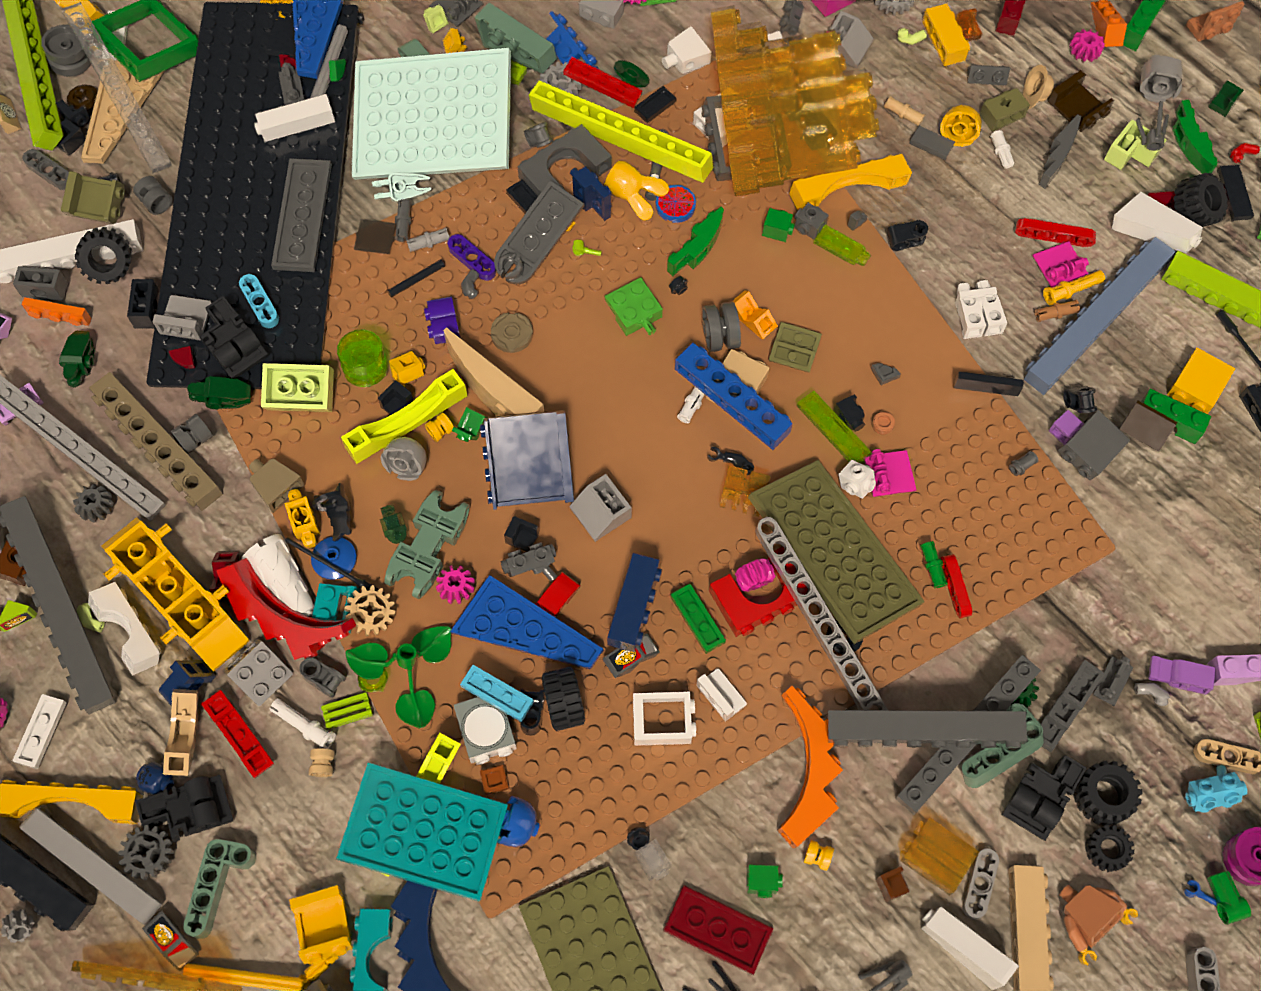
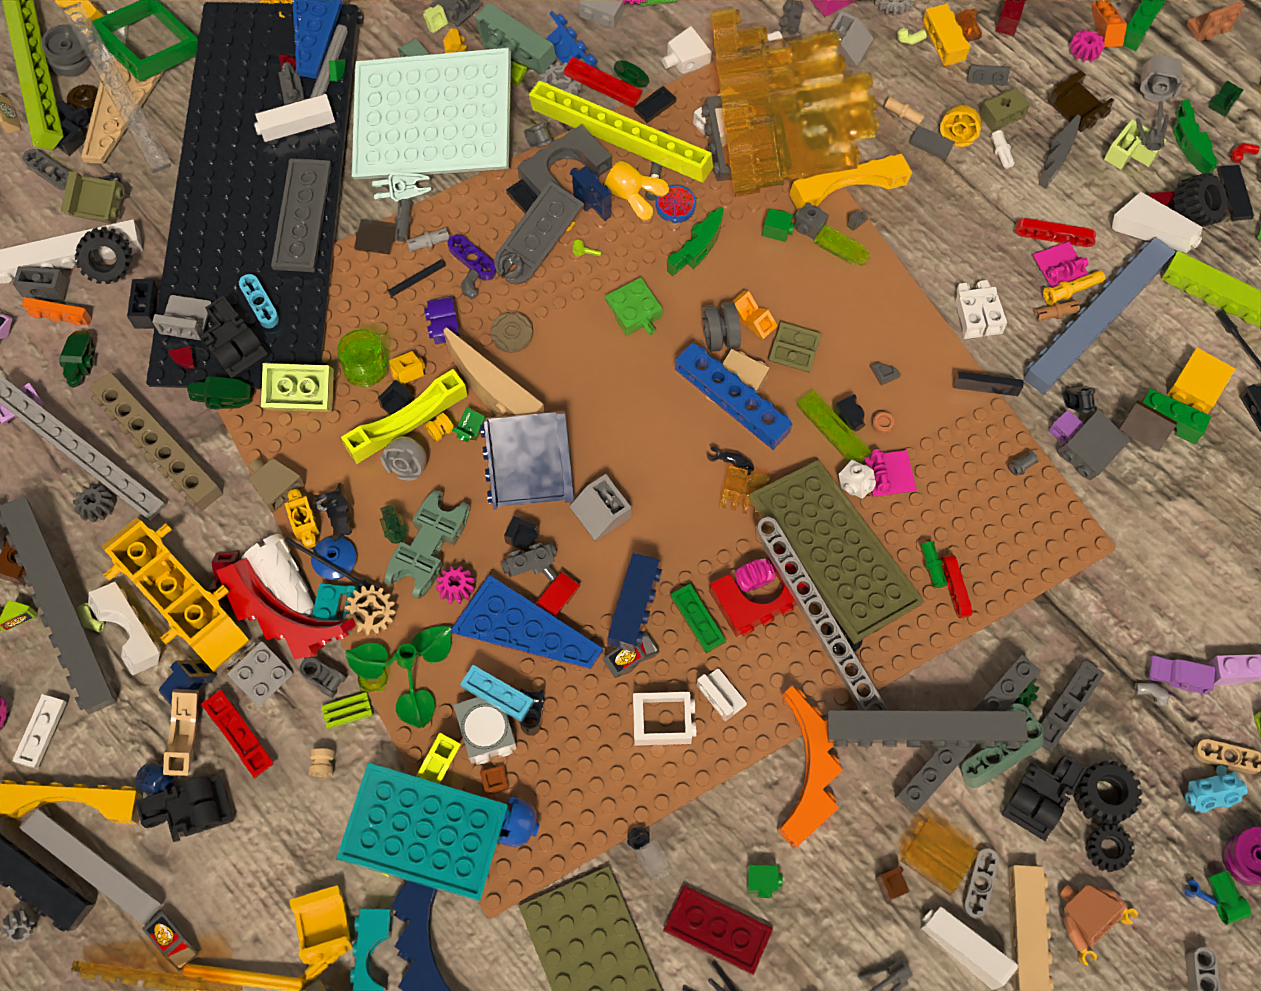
dark grey gear [118,825,174,880] -> none
dark grey wheel [133,176,172,215] -> none
dark grey wheel [170,414,213,454] -> none
sand green beam [184,839,256,939] -> none
white pin [270,698,336,749] -> none
black tyre [542,667,585,731] -> none
black plate [669,276,688,295] -> none
white pin [677,368,706,424] -> none
yellow wheel [803,839,834,871] -> none
black piece [886,220,928,251] -> none
tan piece [1022,65,1054,110] -> none
dark grey hinge [1093,656,1134,706] -> none

